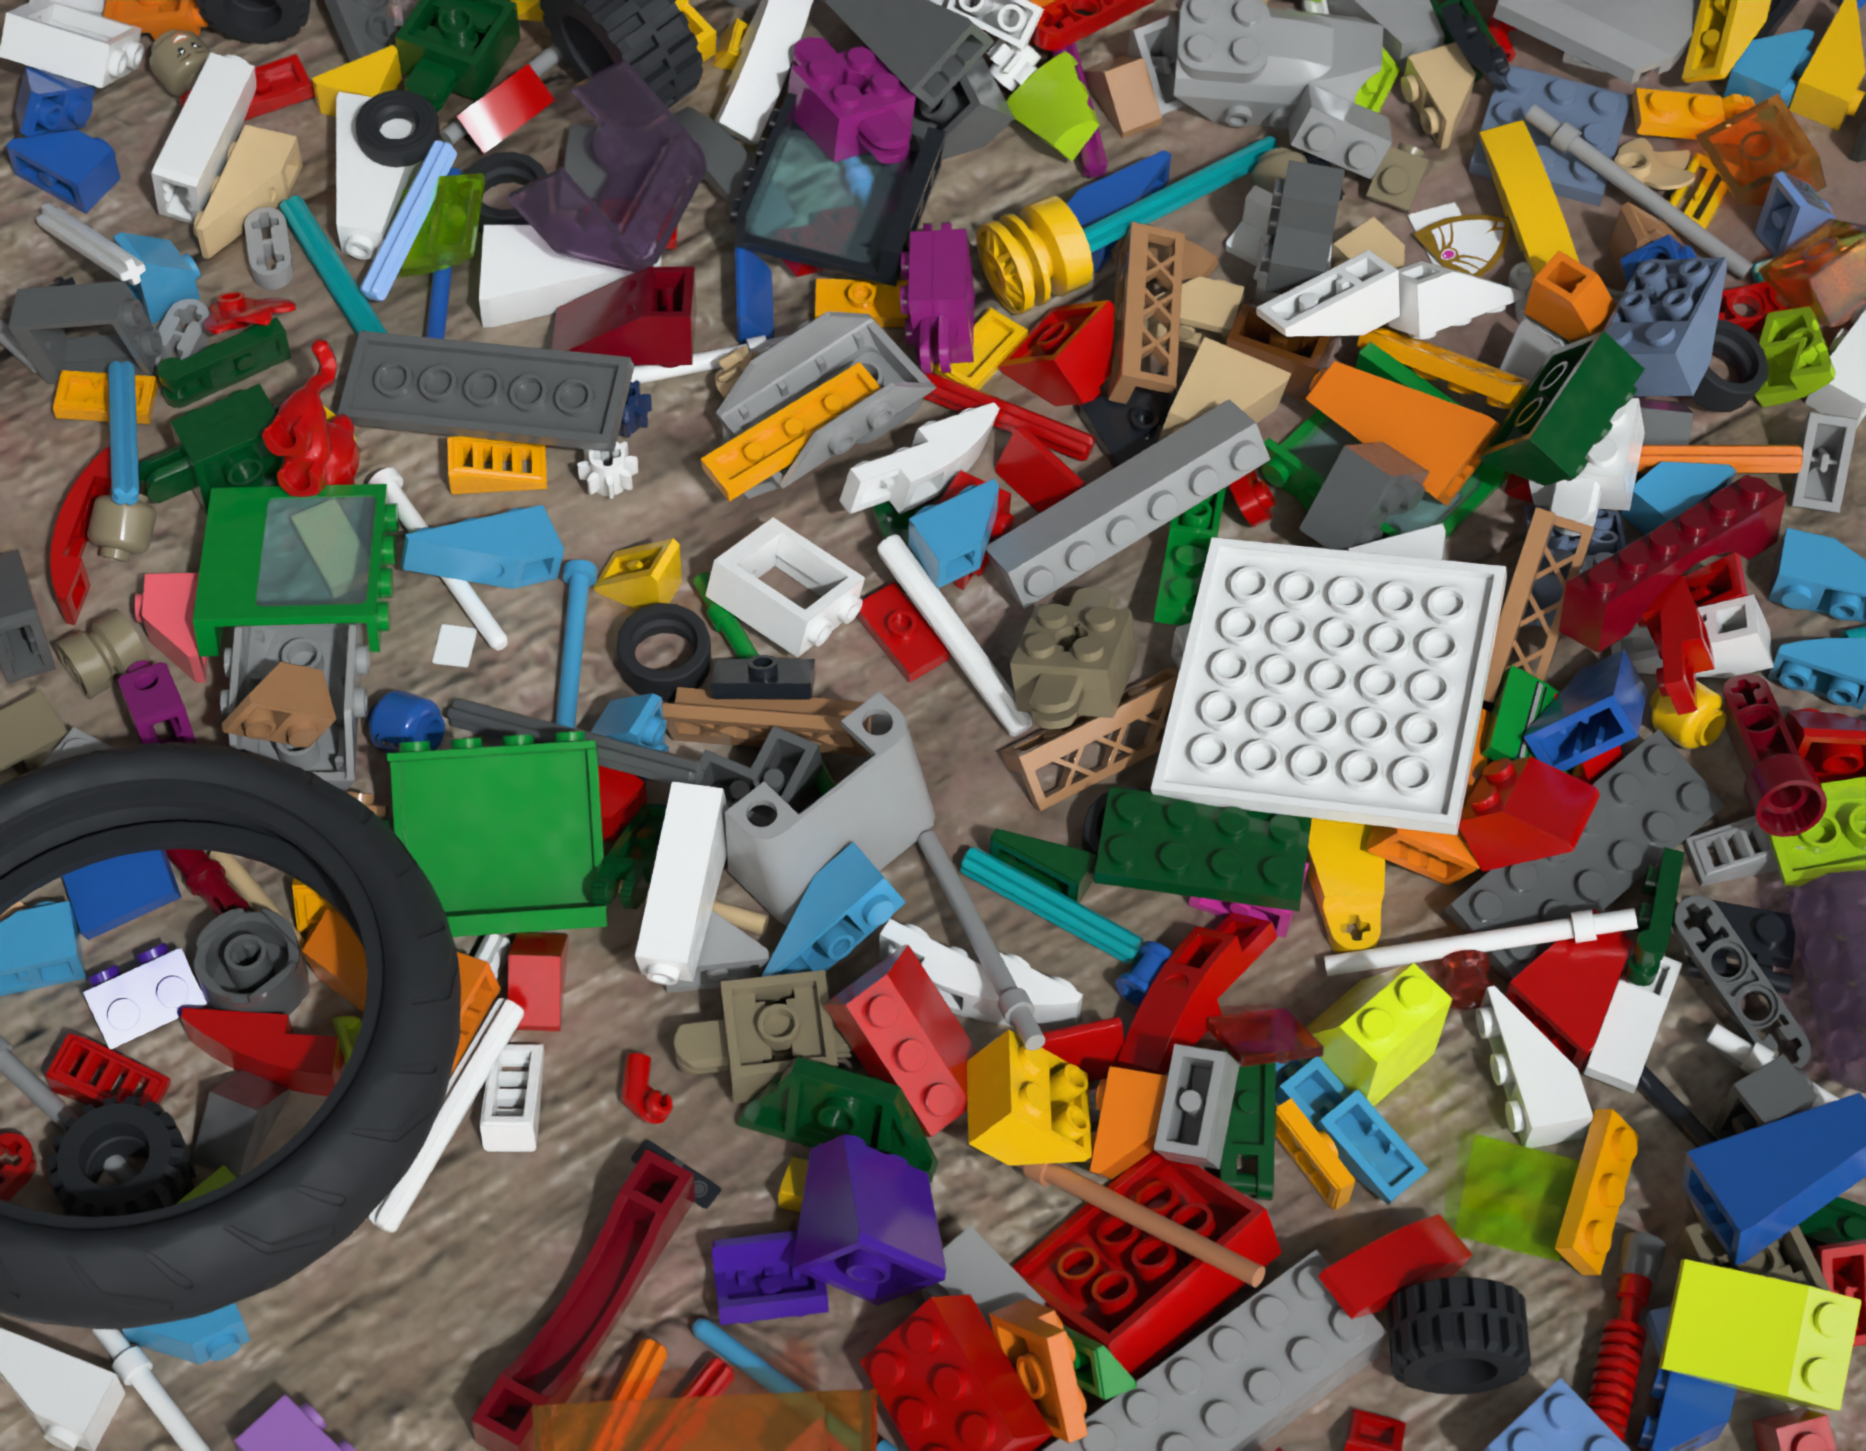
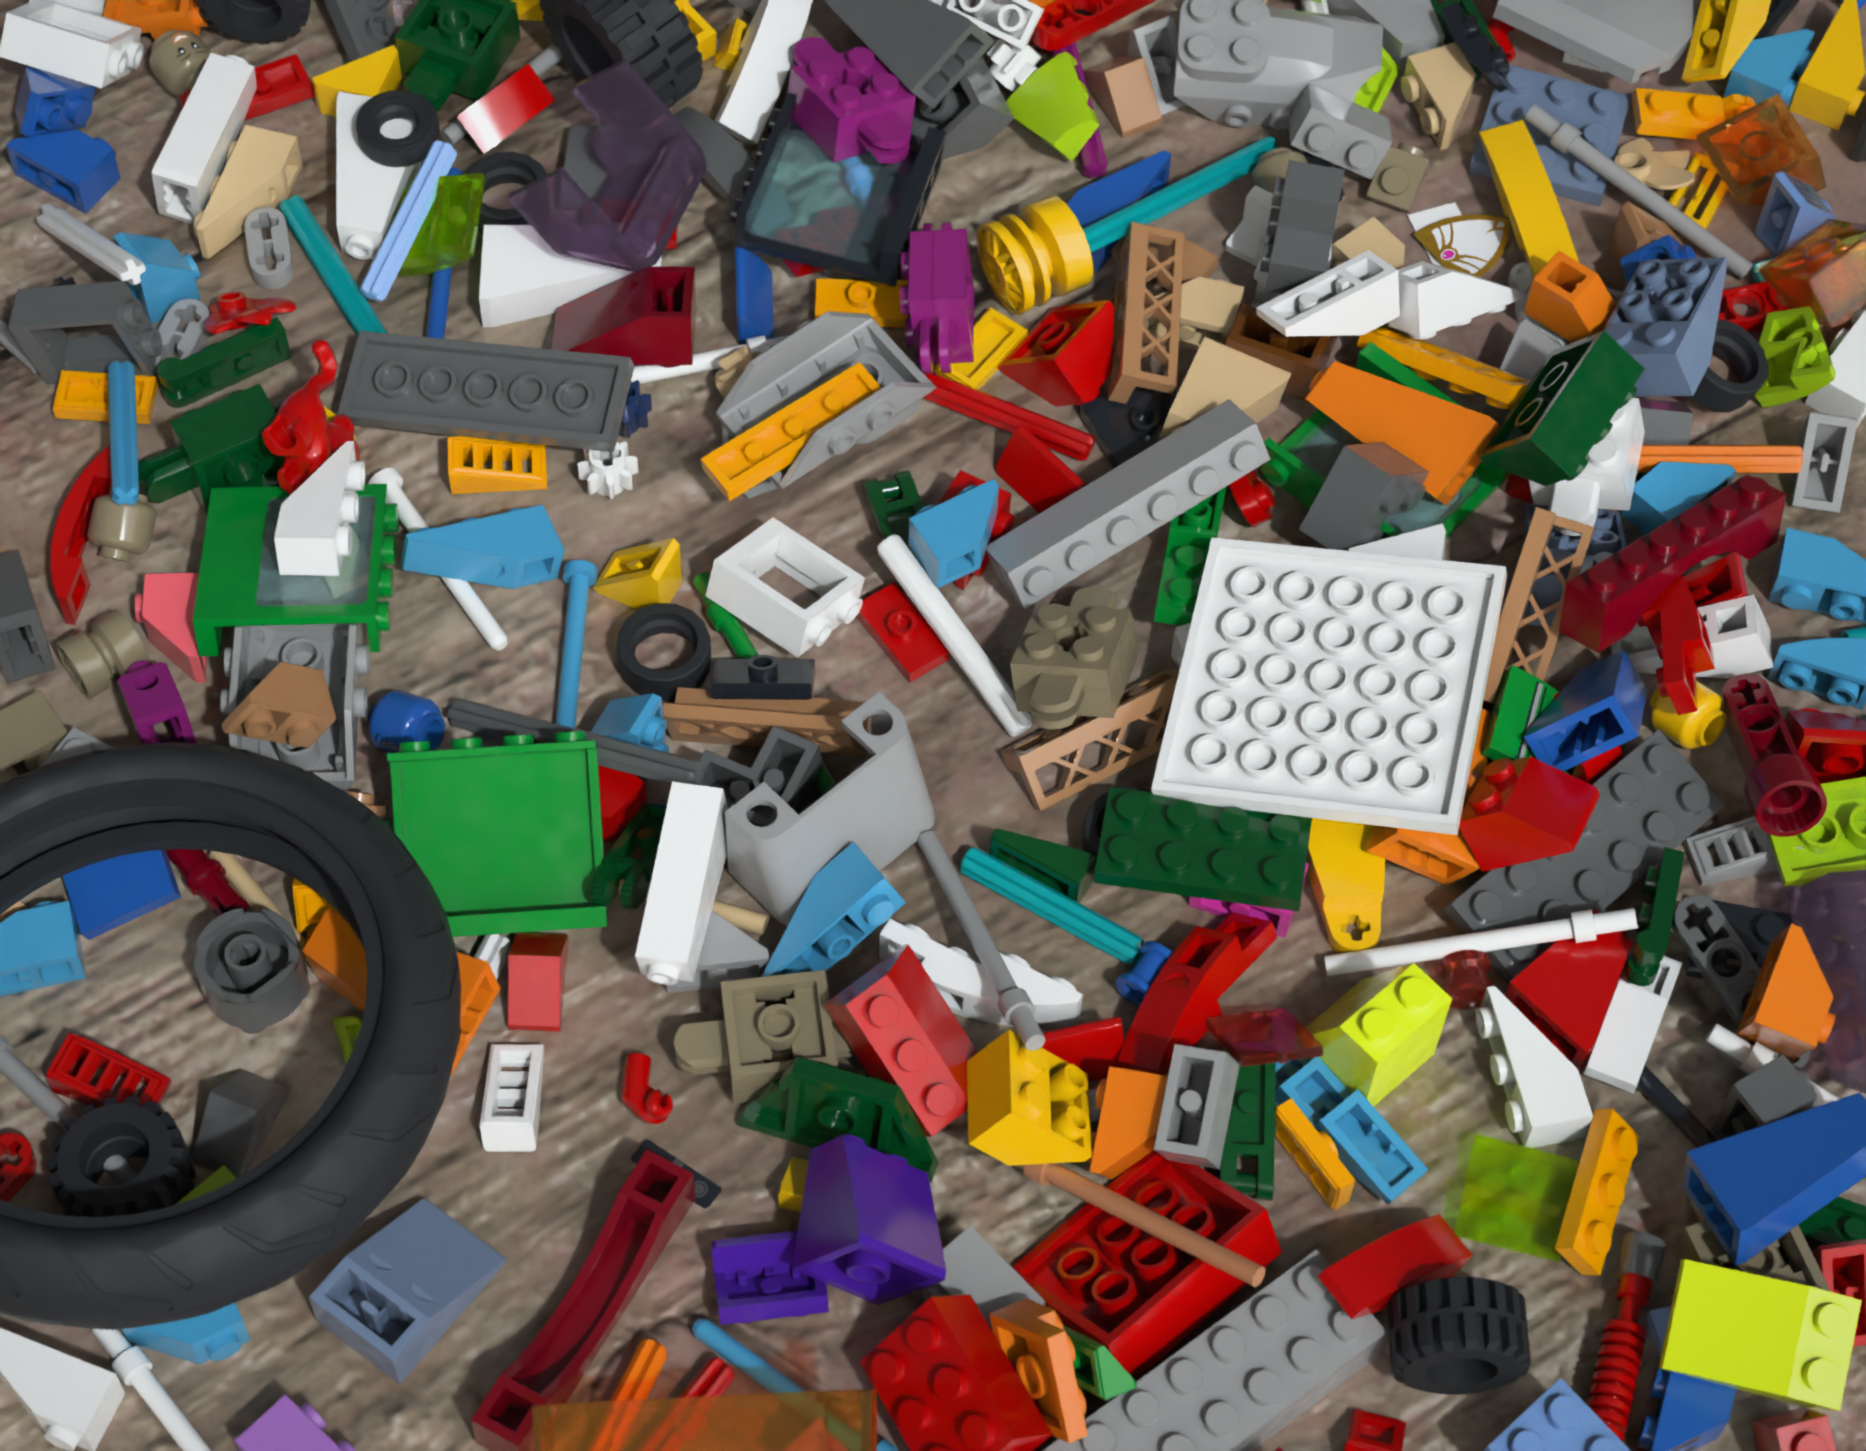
bracket [81,942,207,1049] -> none
red slope [181,1008,344,1096] -> none
white axle [369,998,524,1233] -> none
white sticker [432,624,477,668] -> none
white slope [839,402,999,514] -> none
none -> white slope [274,441,365,576]
none -> sand blue slope [309,1198,507,1385]
none -> orange slope [1736,924,1836,1059]

